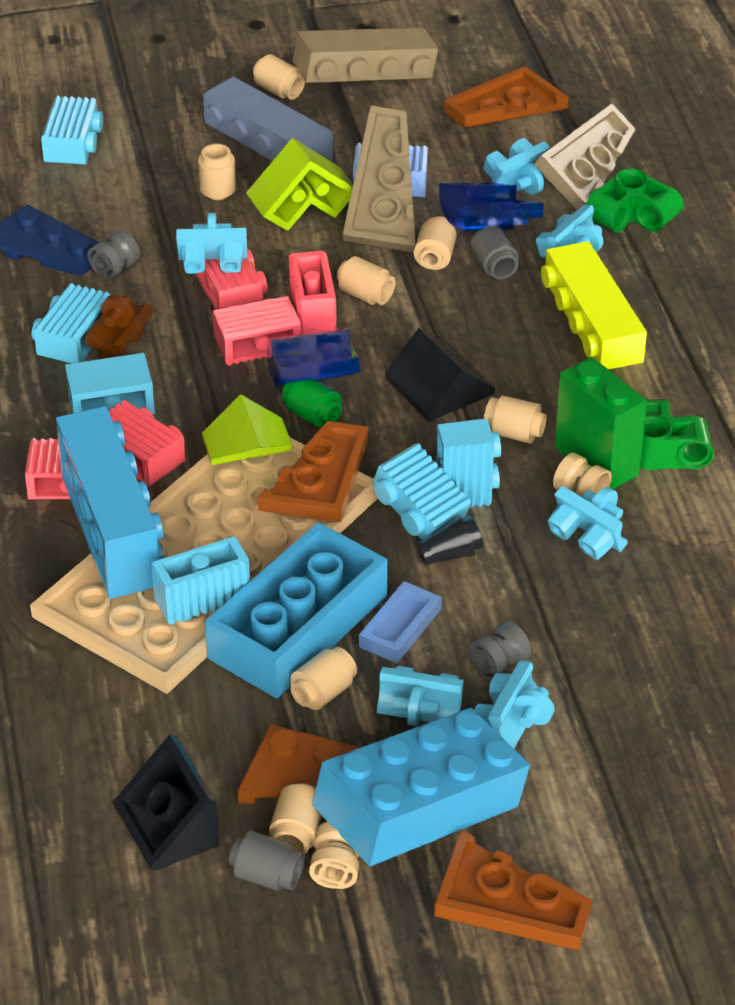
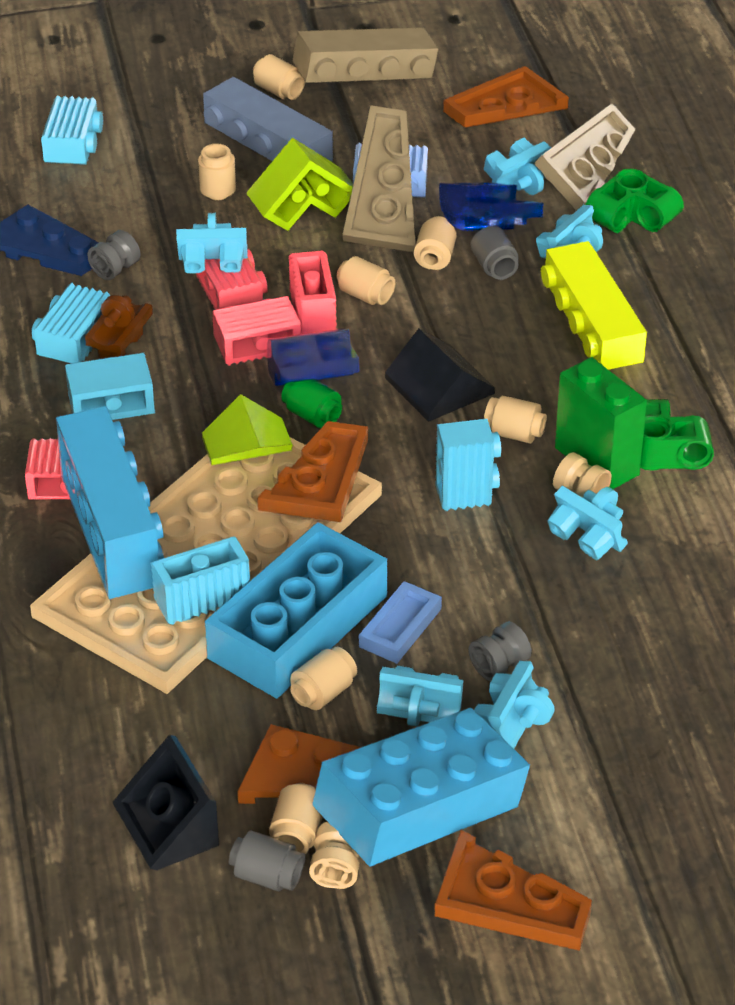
coral brick [109,400,185,487] -> none
medium azure brick [372,443,471,540] -> none
black cone [416,516,483,566] -> none

